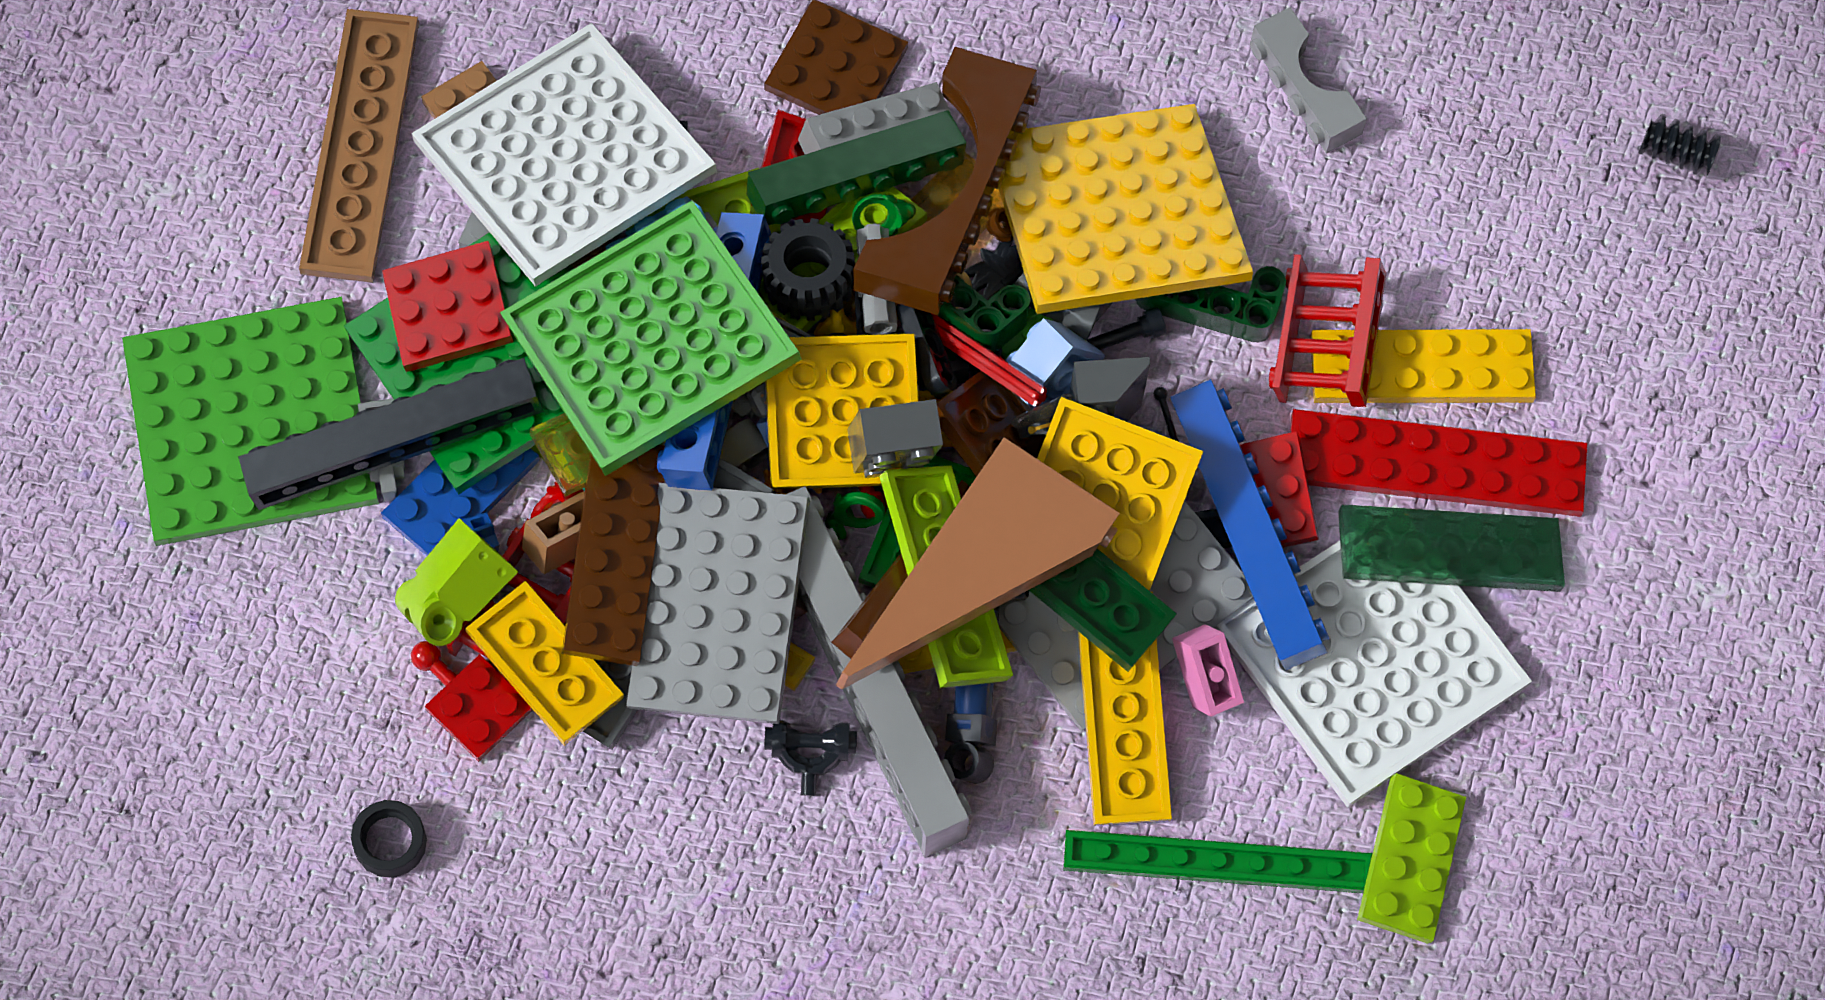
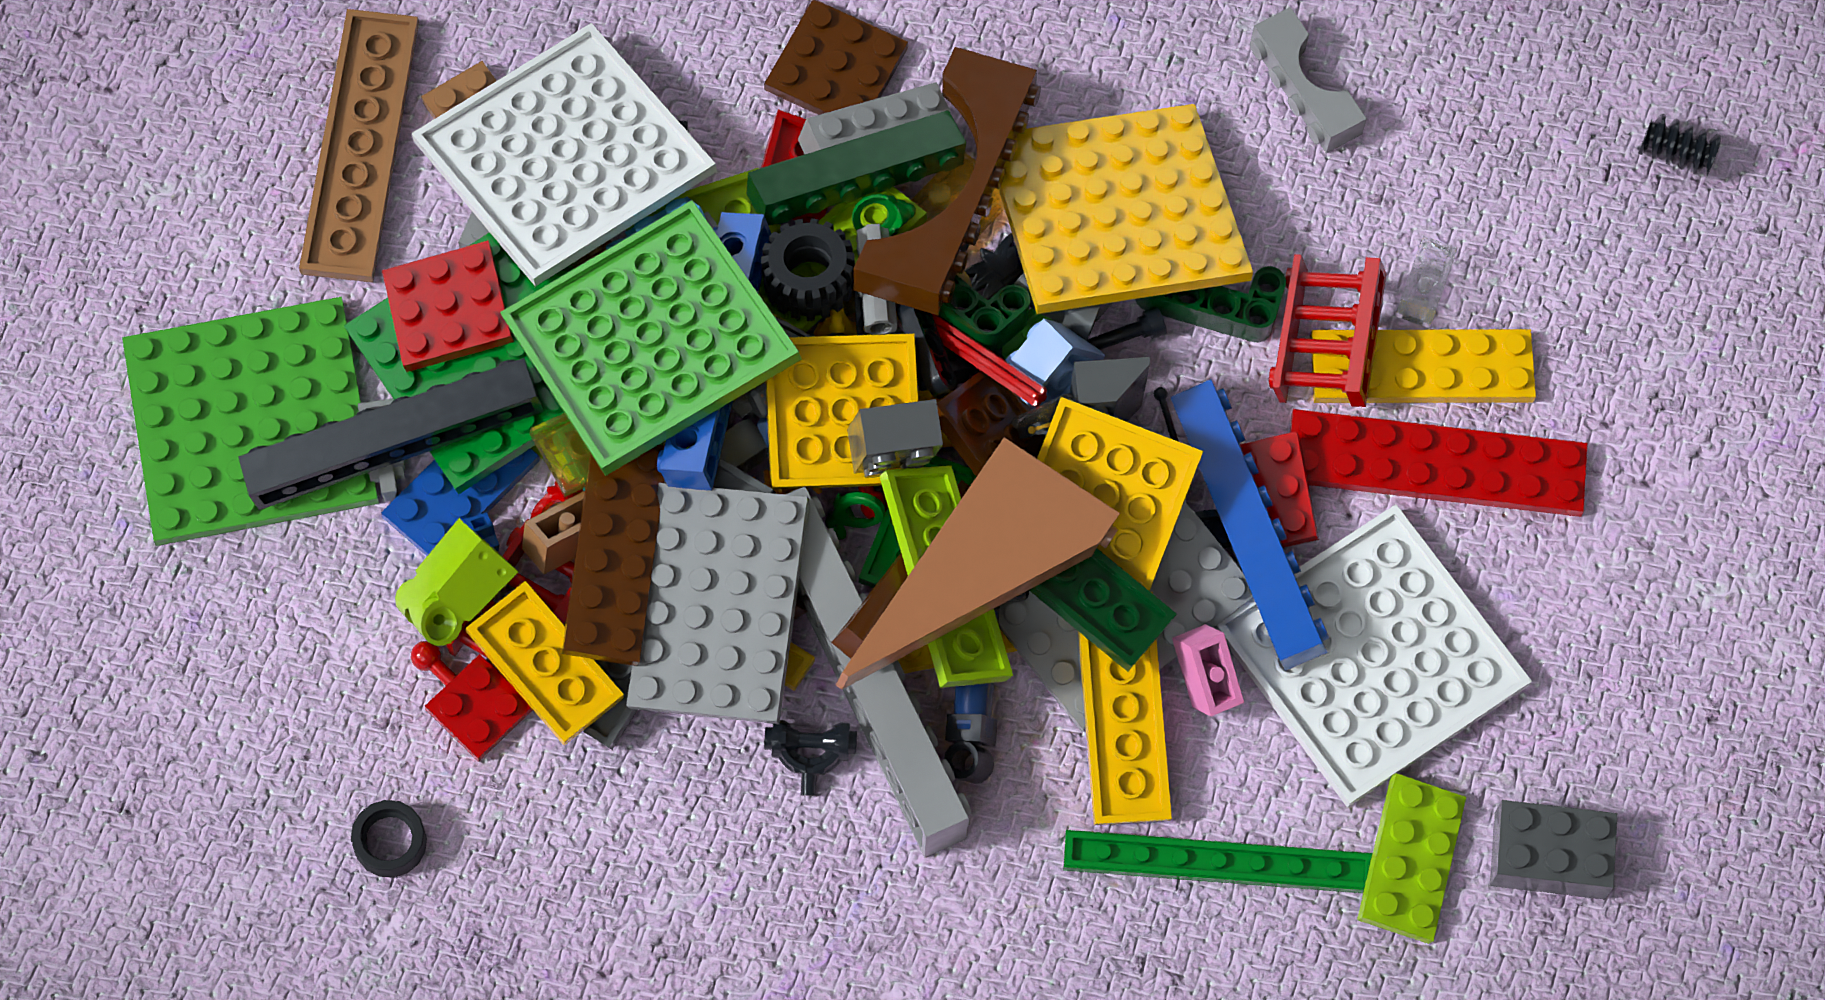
reddish brown plate [986,207,1013,242] -> none
clear green plate [1338,504,1565,592] -> none
none -> clear brick [1395,236,1458,328]
none -> dark grey brick [1490,800,1618,900]

